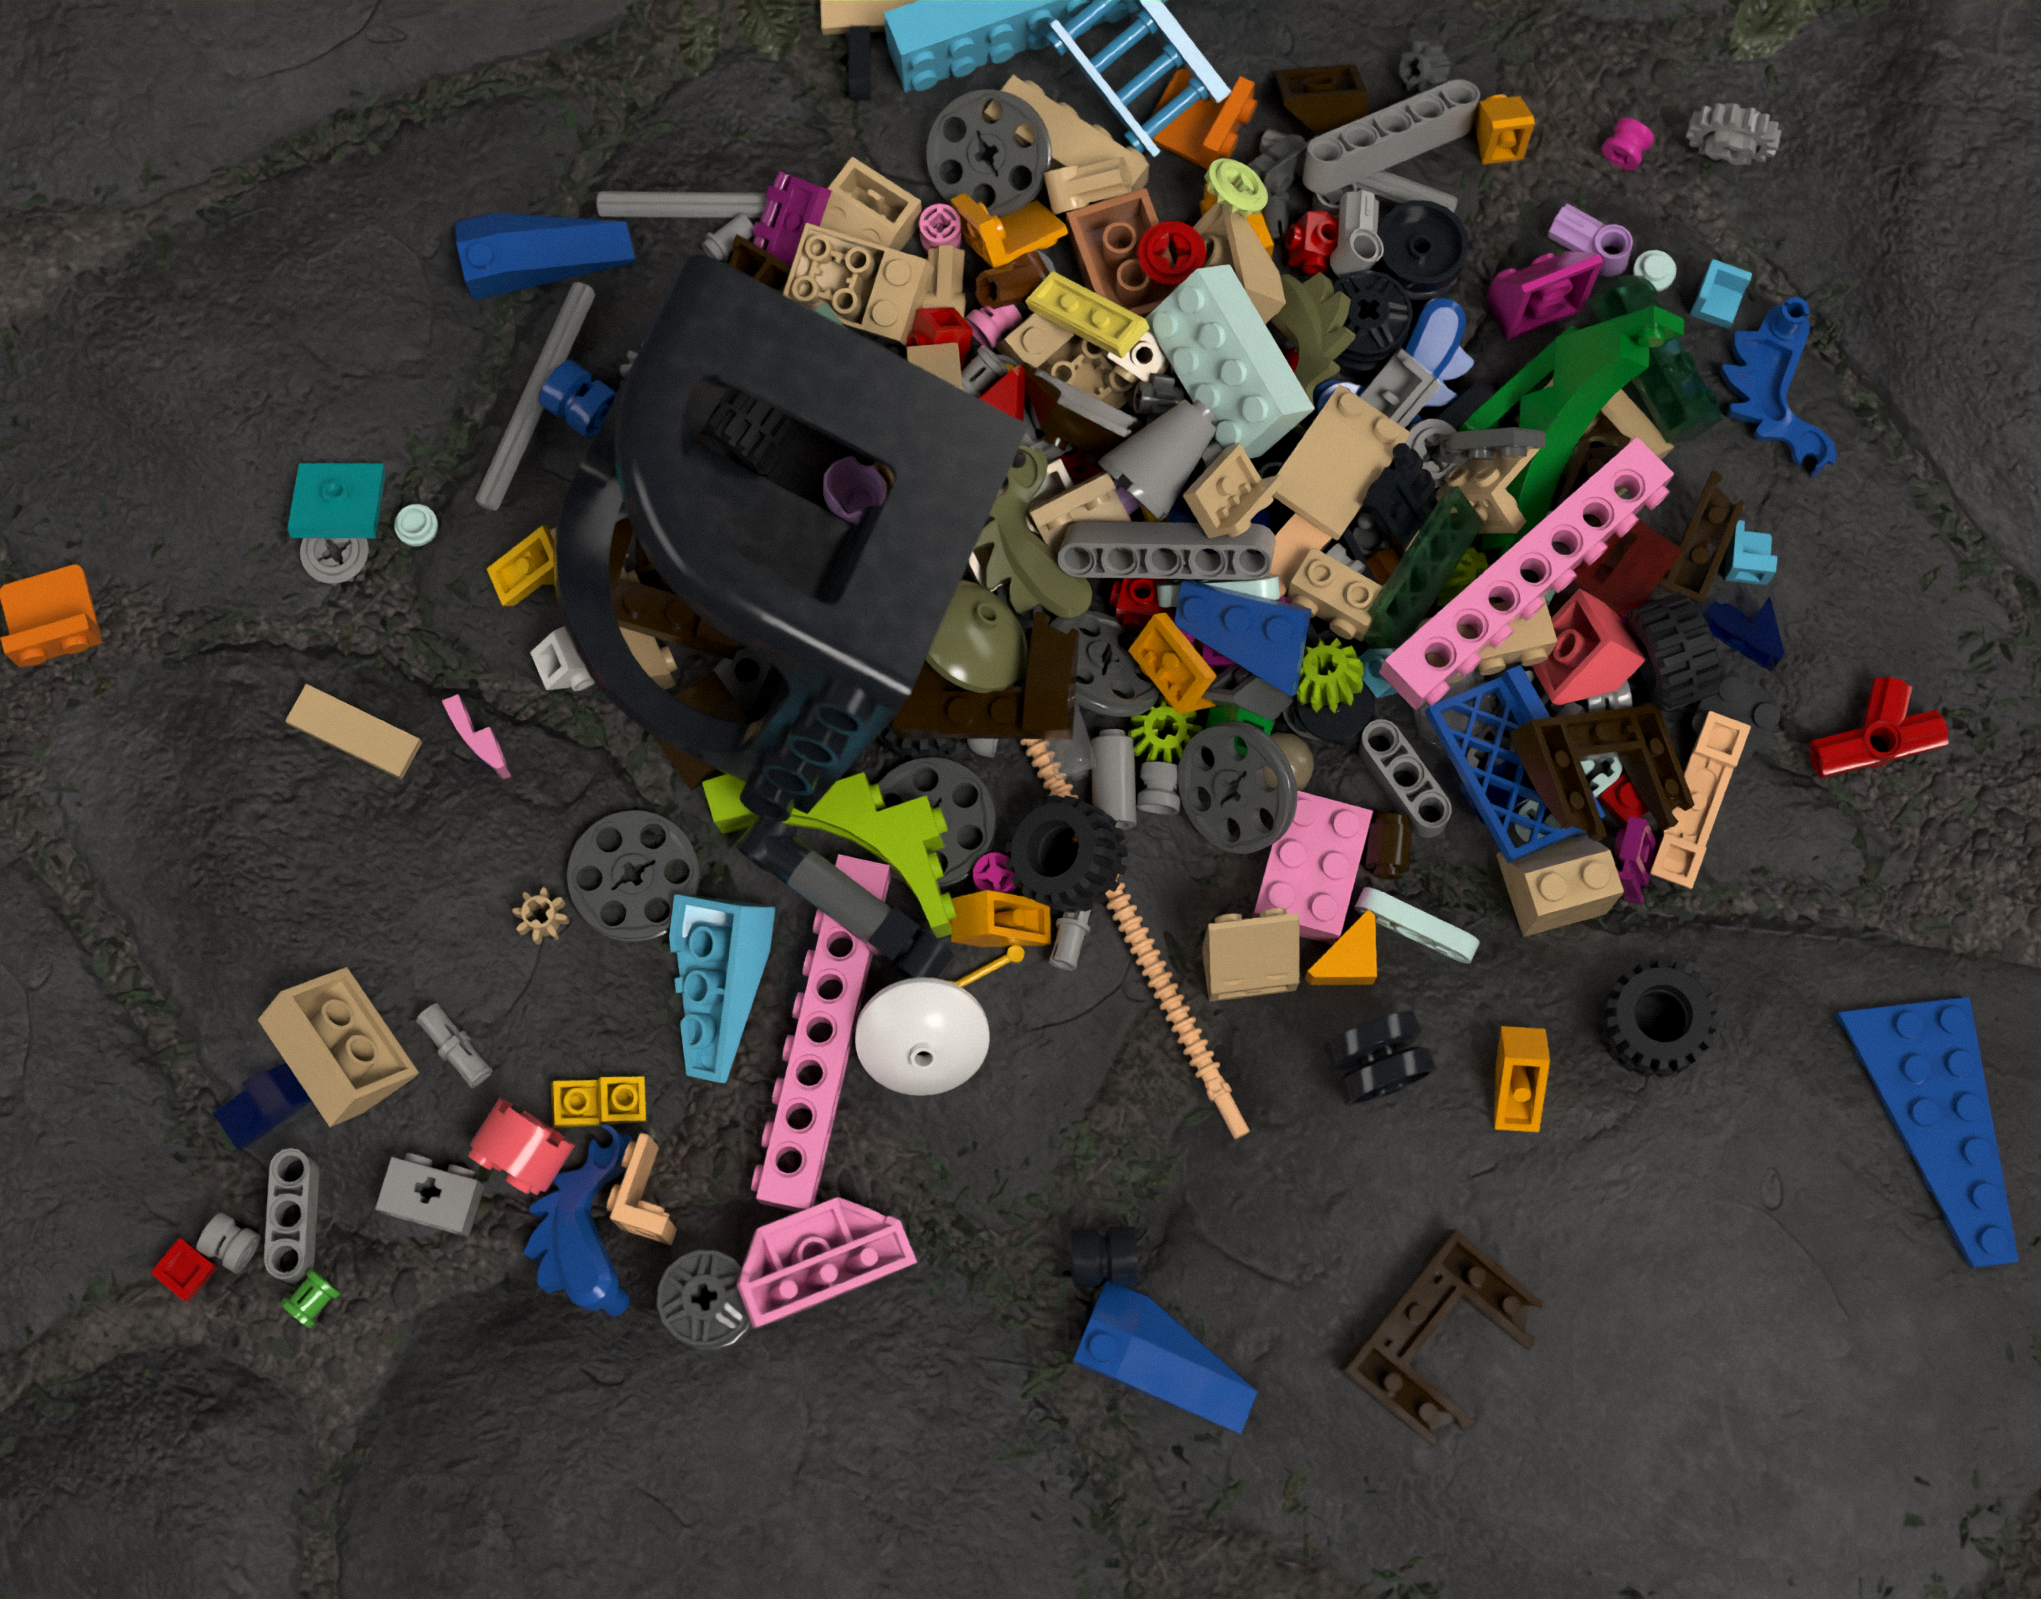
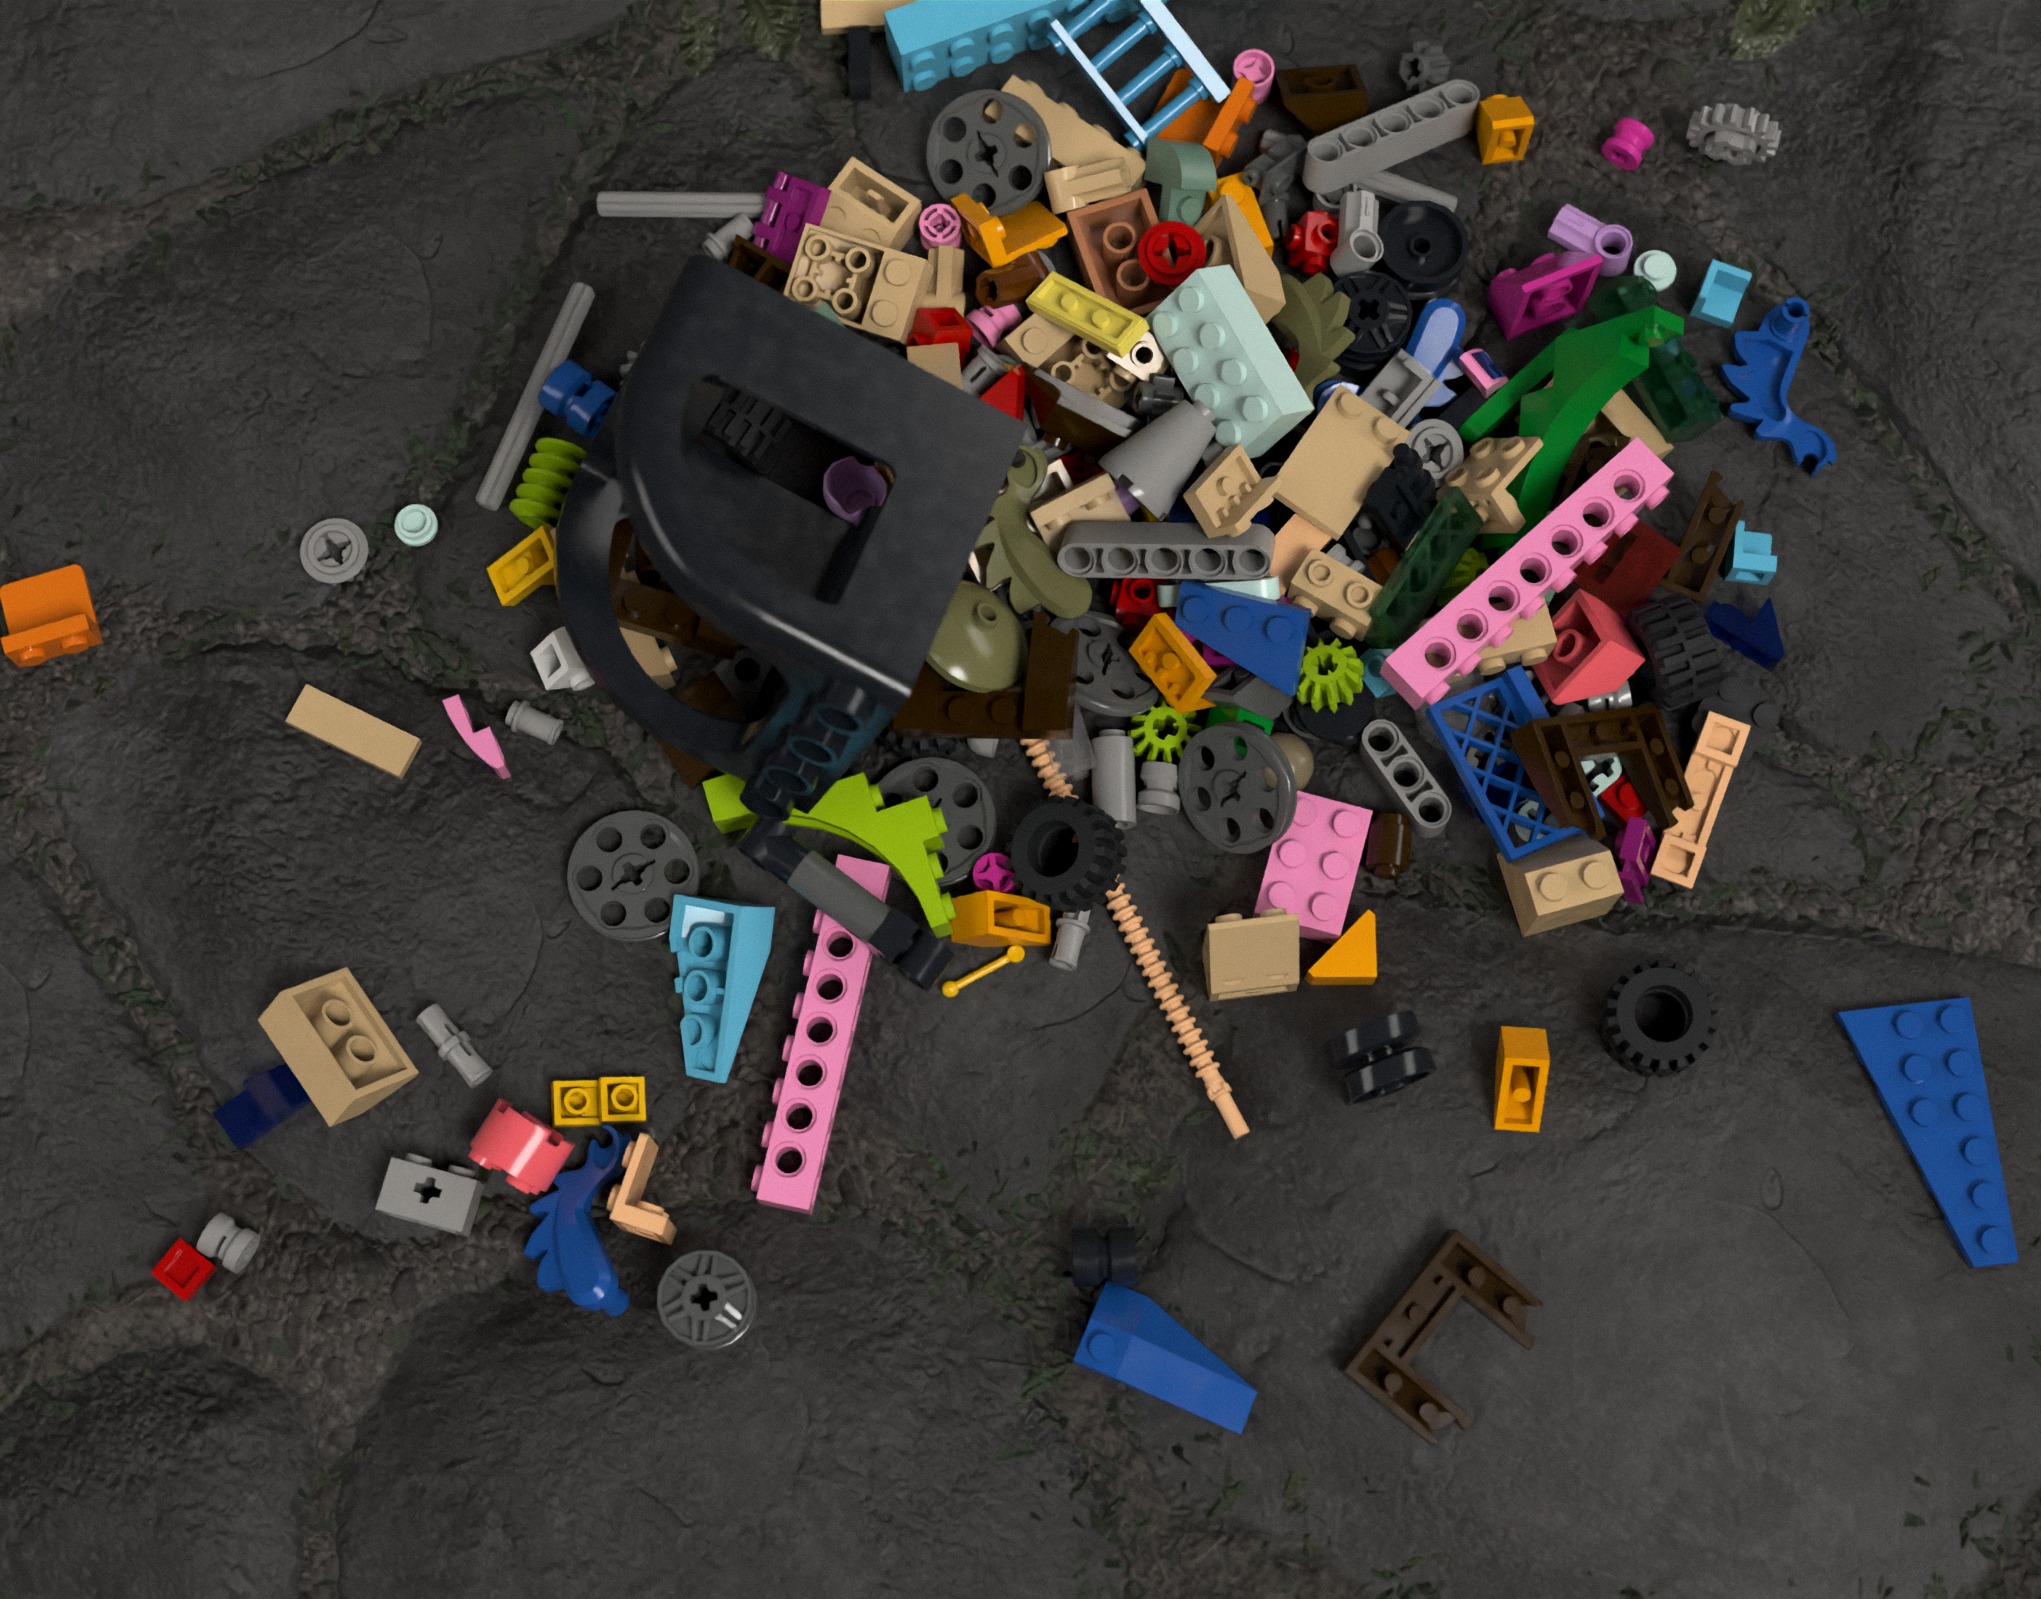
light grey beam [264,1148,319,1283] -> none
bright green bush [280,1268,341,1329] -> none
teal plate [287,463,386,539] -> none
blue wedge [455,213,636,301] -> none
tan gear [512,887,570,945] -> none
bright pink wedge [737,1197,917,1329] -> none
white dish [855,977,989,1096] -> none
yellowish green gear [1204,158,1268,218] -> none
light aqua beam [1354,887,1480,963] -> none
dark grey hinge [1437,427,1545,464] -> none
red piece [1809,677,1949,779] -> none
none -> light grey pin [505,700,564,745]
none -> lime piece [509,438,586,530]
none -> sand green brick [1144,138,1217,228]
none -> bright pink wheel [1231,49,1275,104]
none -> bright pink slope [1459,348,1509,398]

